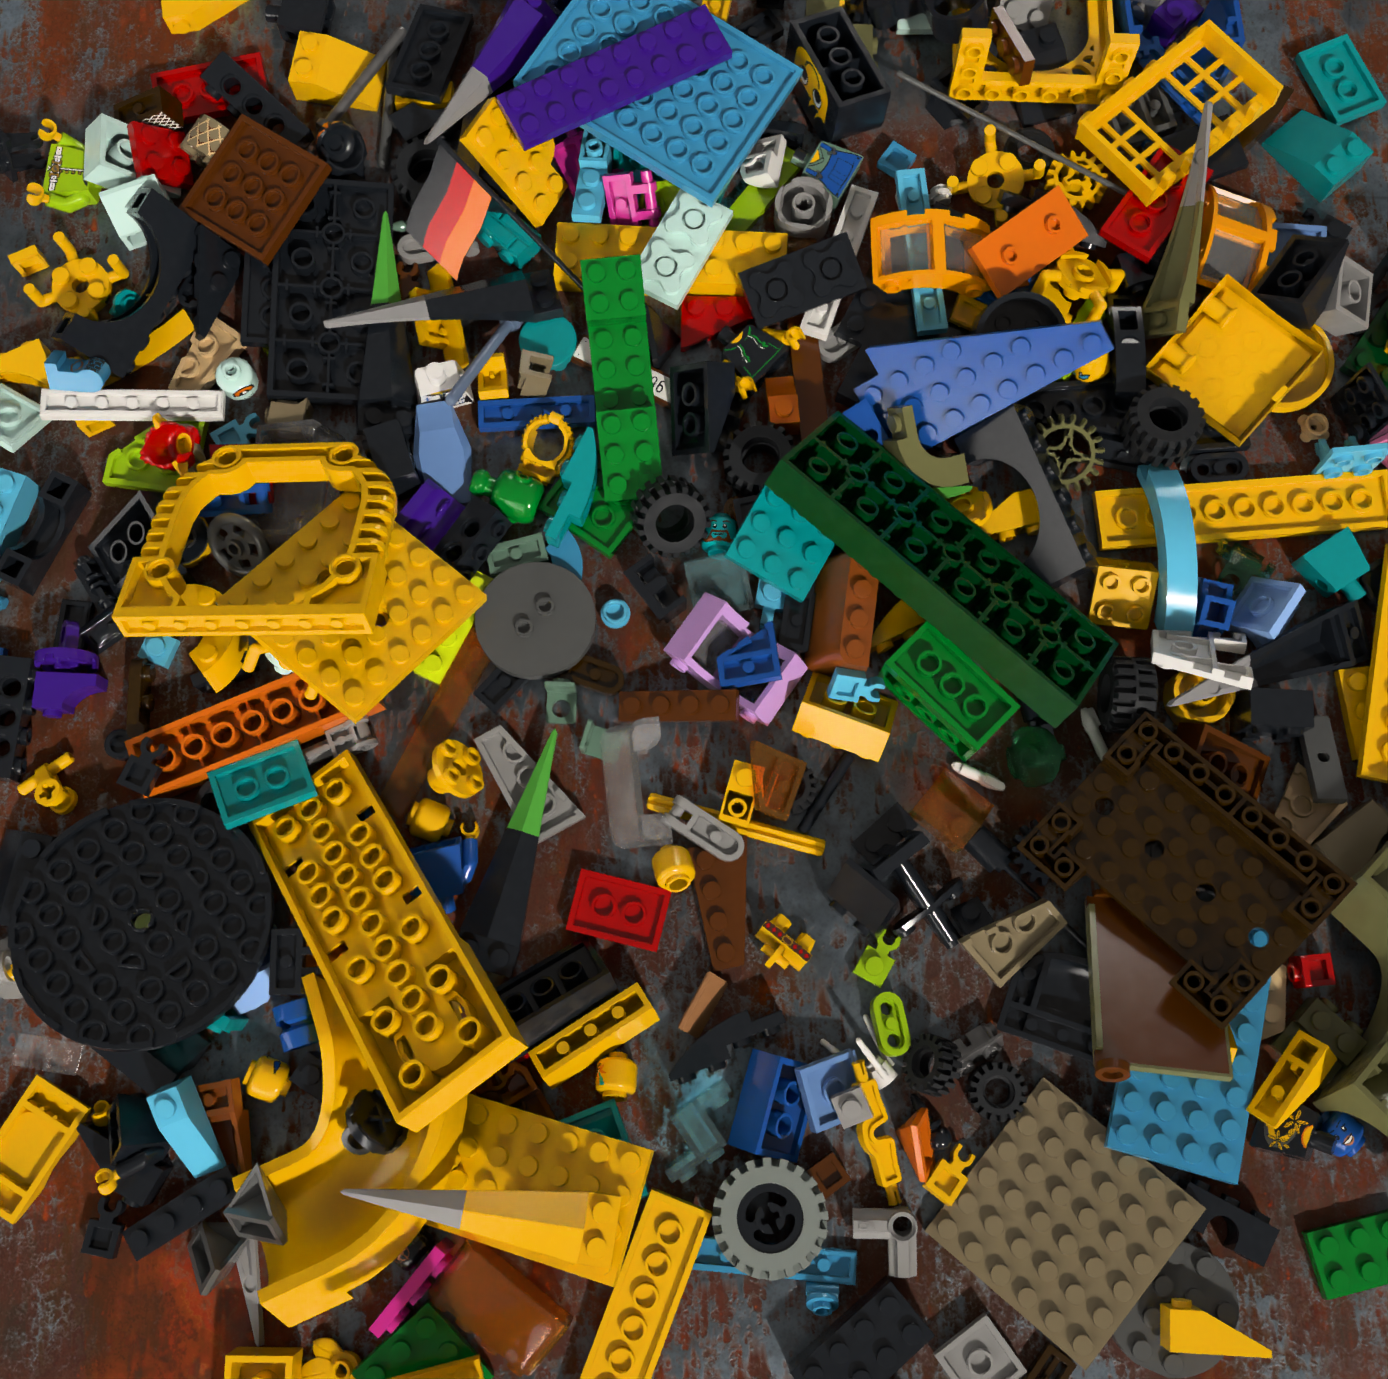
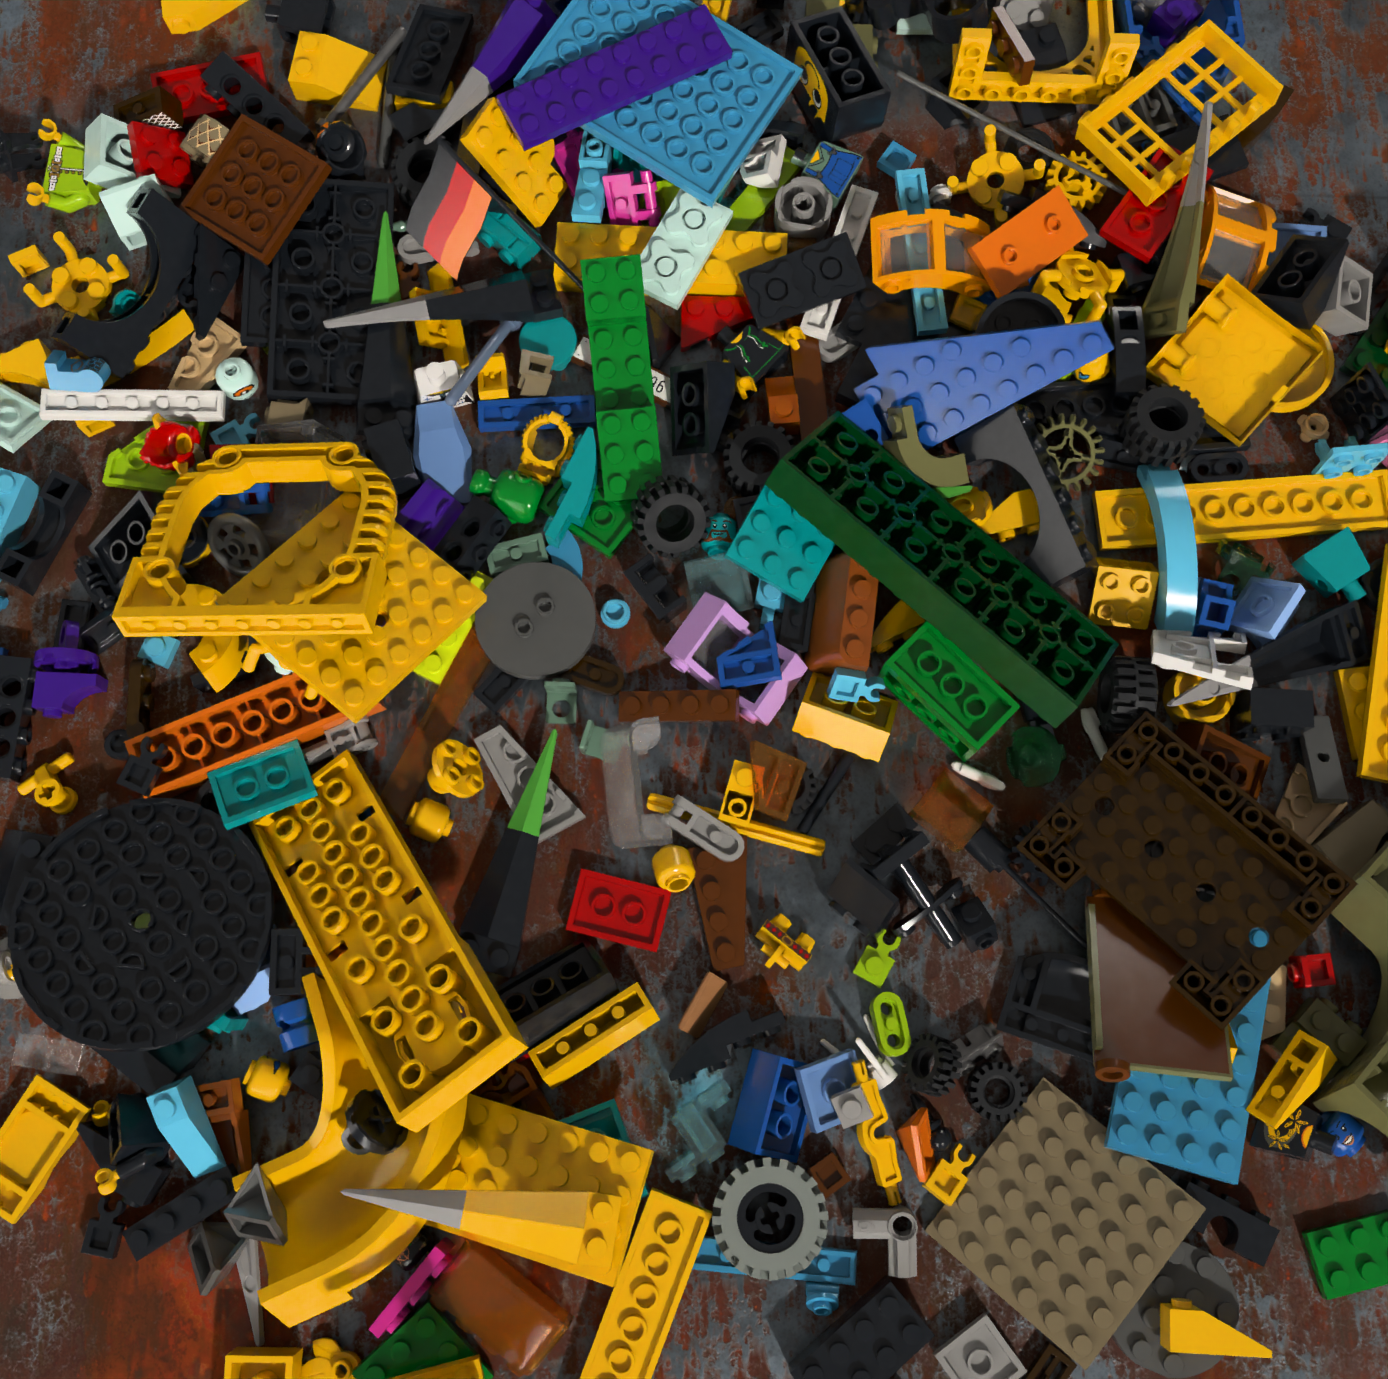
blue torso [409,821,480,914] -> none
yellow head [595,1051,638,1102] -> none
dark tan wing [957,898,1068,988] -> none
teal slope [1261,110,1374,203] -> none
teal plate [1294,34,1387,126] -> none

